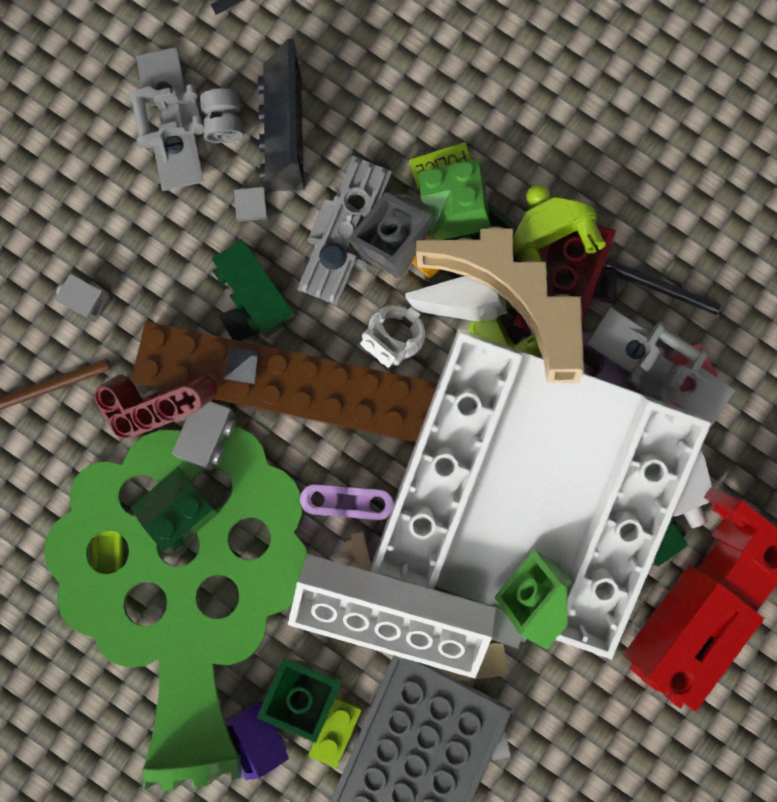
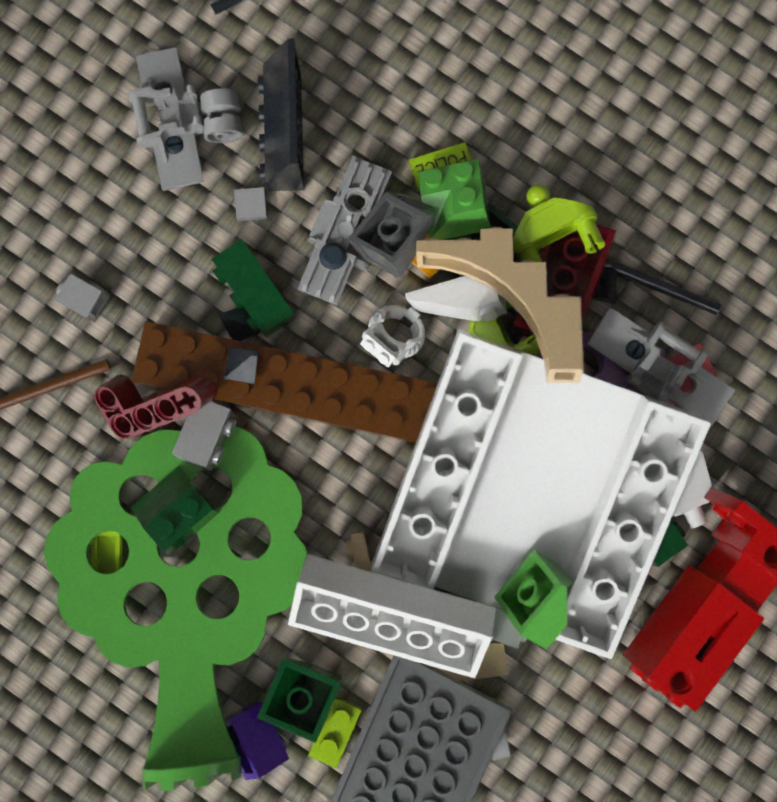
lavender piece [300,485,393,520] -> none

